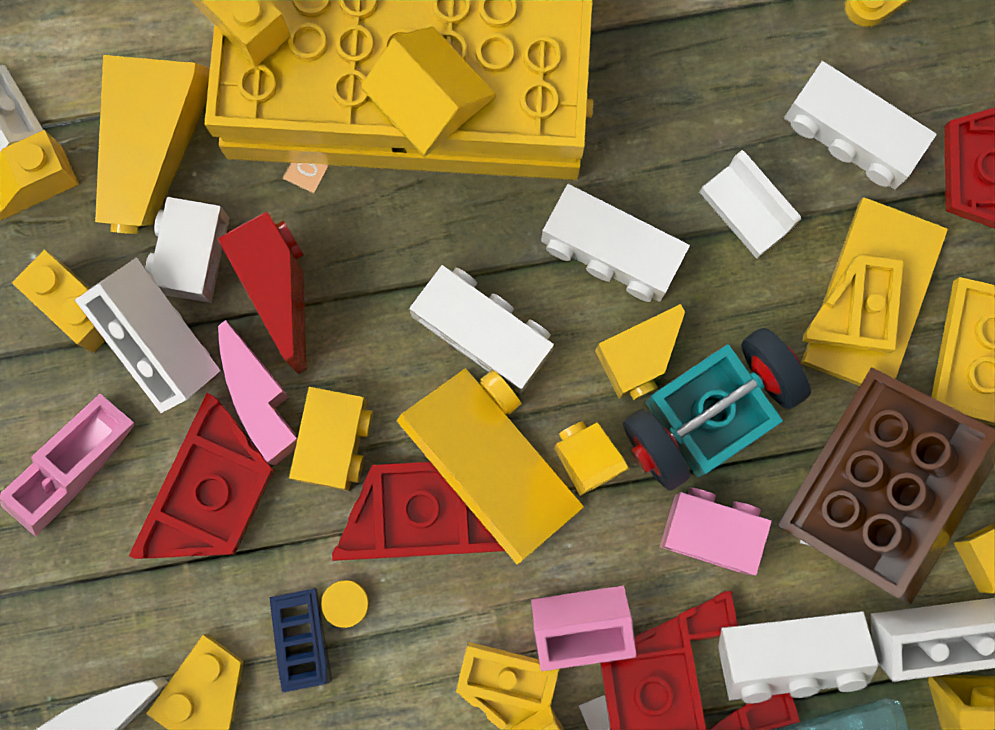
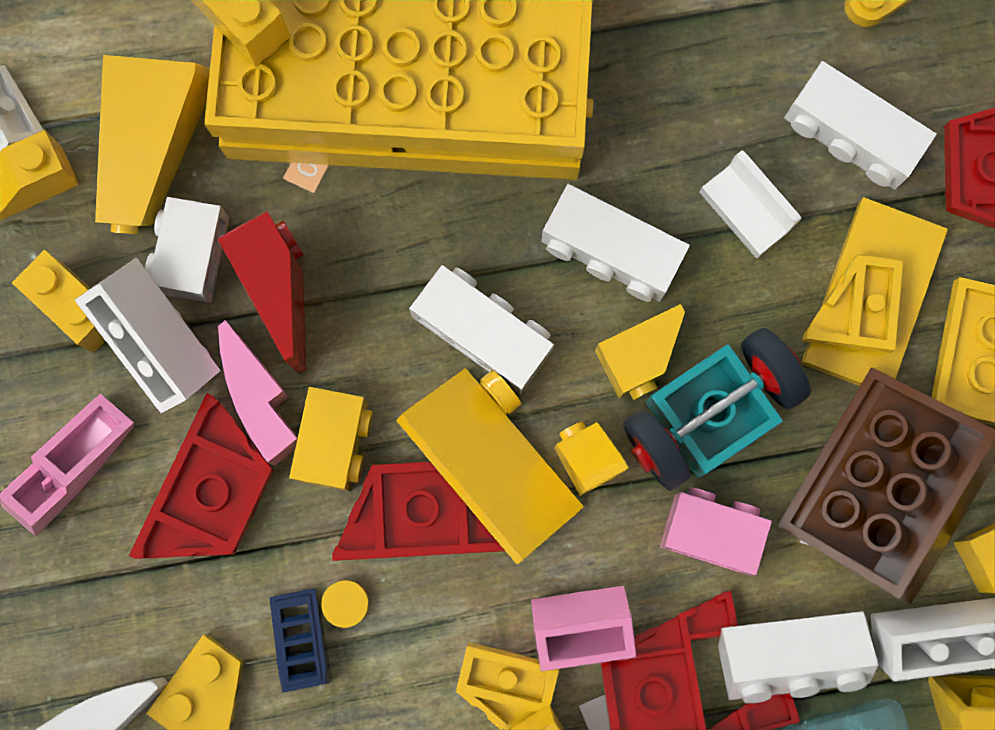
yellow slope [361,26,496,158] -> none

